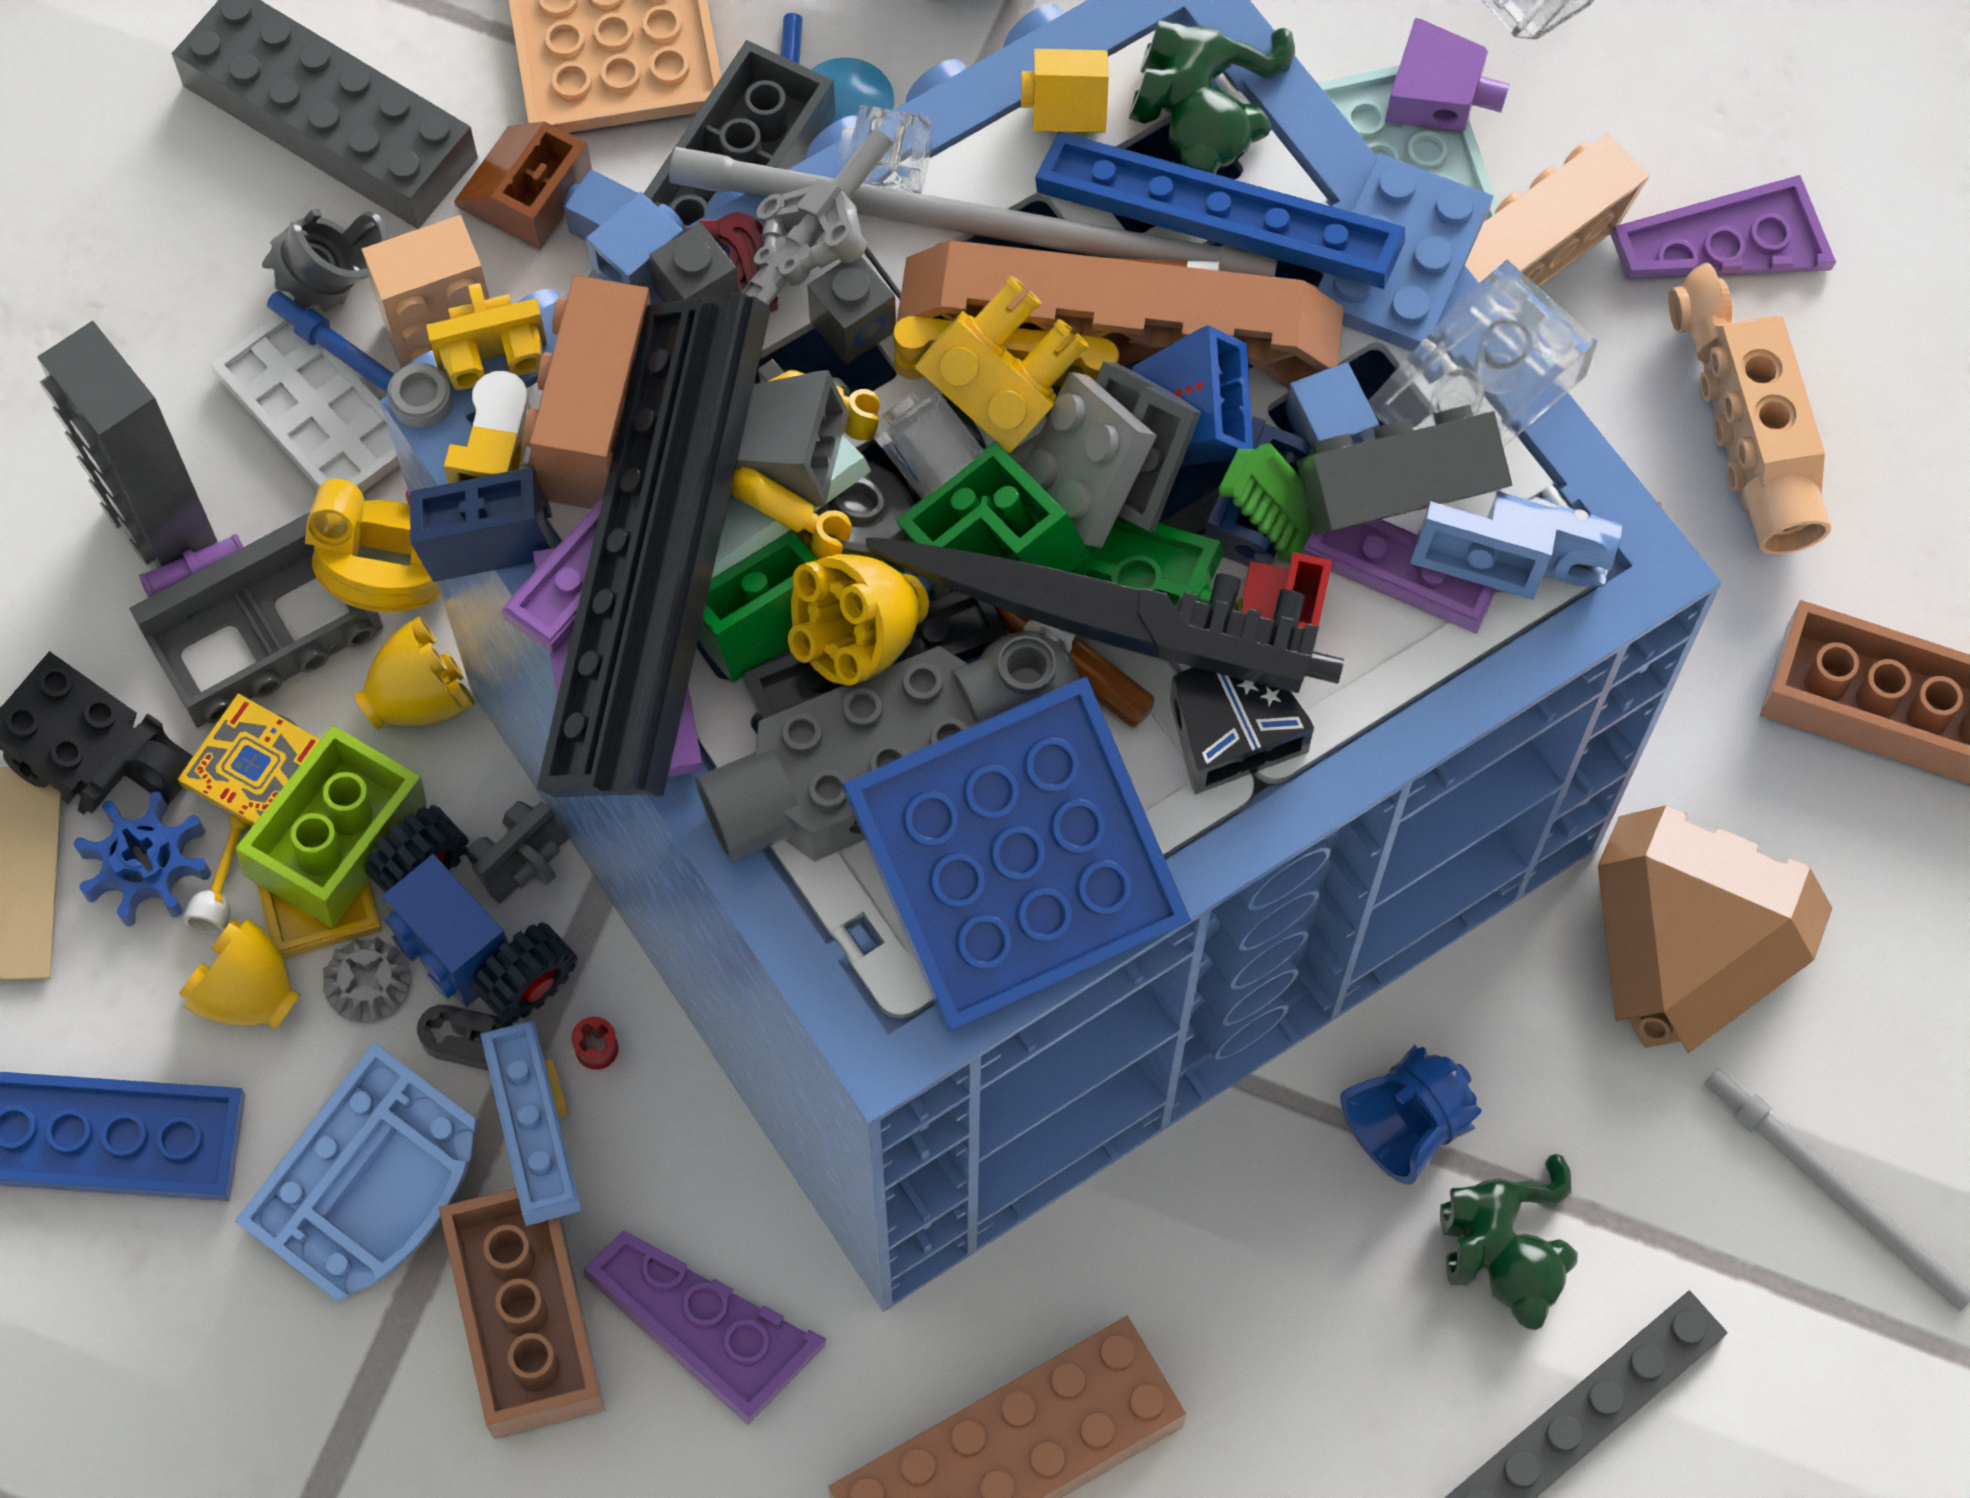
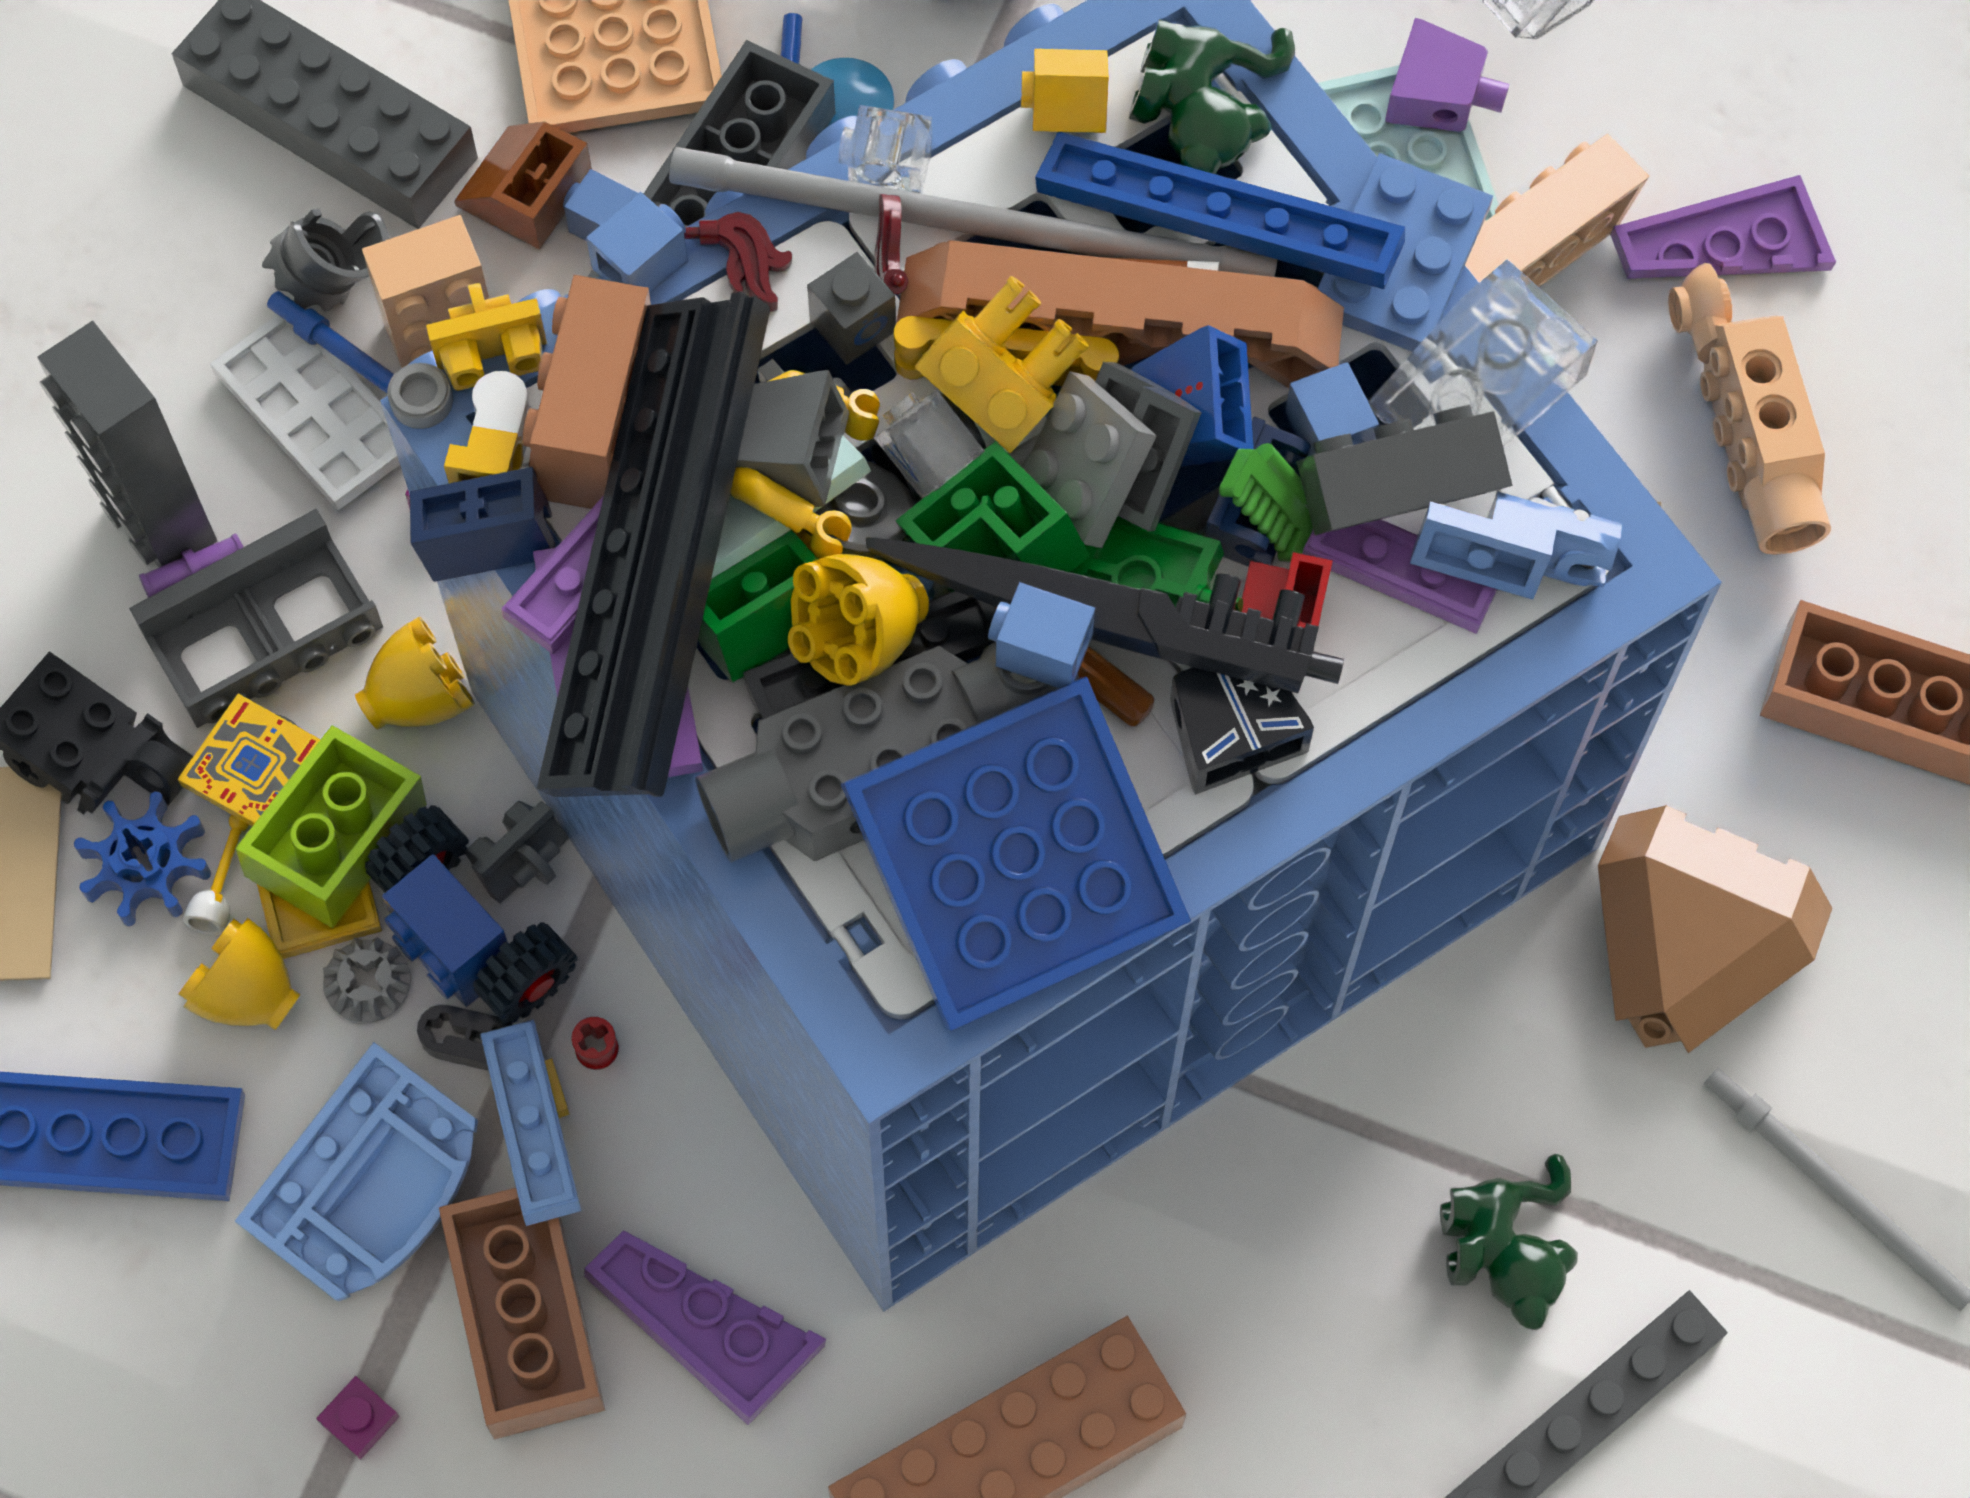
yellow piece [305,479,441,613] -> none
dark grey brick [649,223,739,303] -> none
light grey bar [742,129,893,306] -> none
blue hat [1340,1044,1482,1185] -> none
none -> magenta plate [316,1376,400,1460]
none -> dark red piece [874,194,908,295]
none -> medium blue brick [988,582,1095,688]

